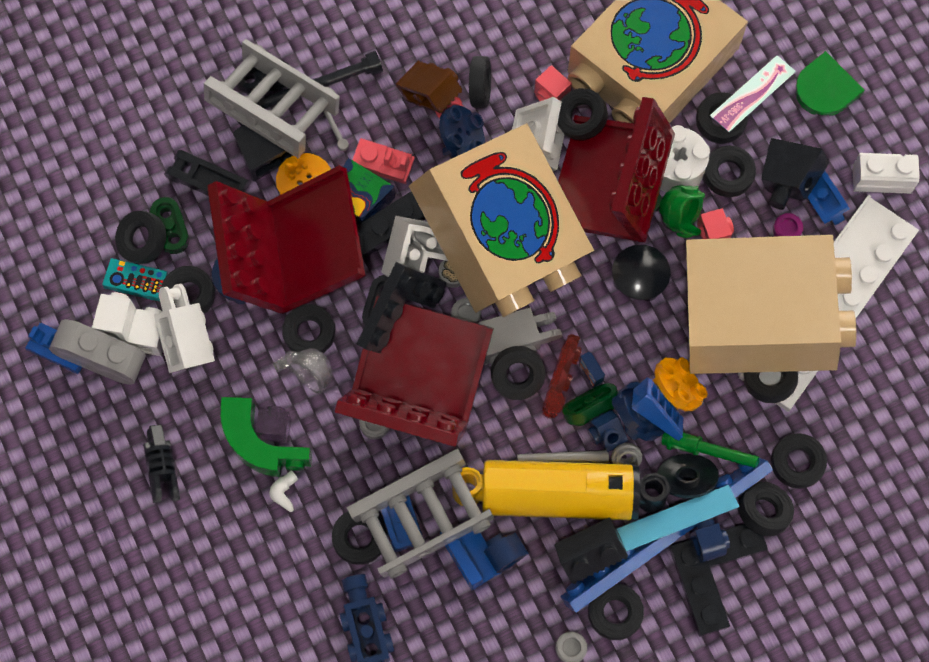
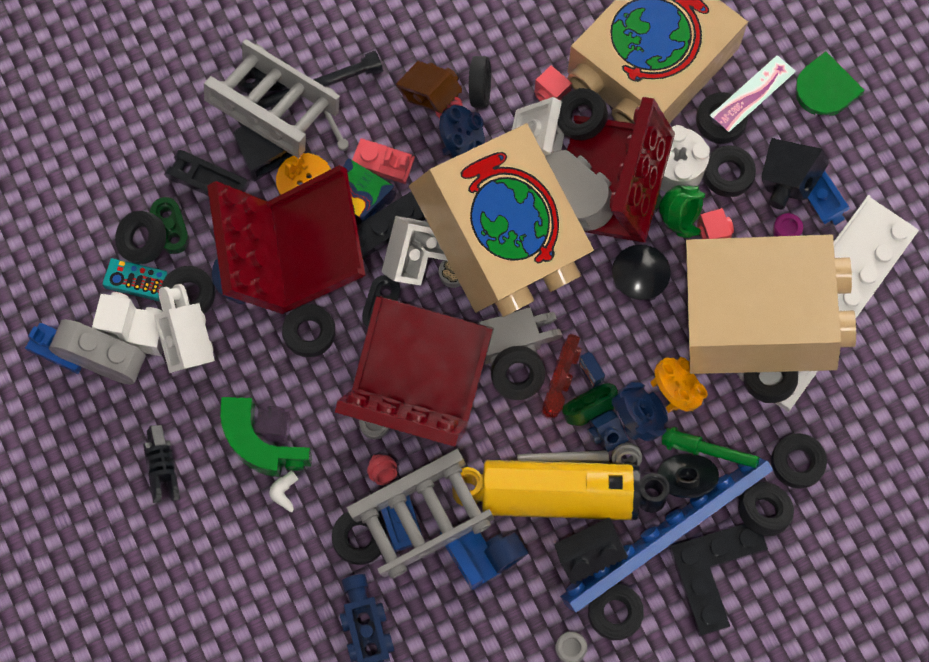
clear piece [273,348,333,394] -> none
black plate [356,262,447,353] -> none
light grey tile [451,298,481,323] -> none
medium azure sticker [617,485,740,551] -> none
blue slope [632,377,684,441] -> none
dark blue plate [690,519,730,563] -> none
white brick [852,153,919,194] -> none
none -> coral plate [367,454,397,485]
none -> light grey brick [545,150,613,231]

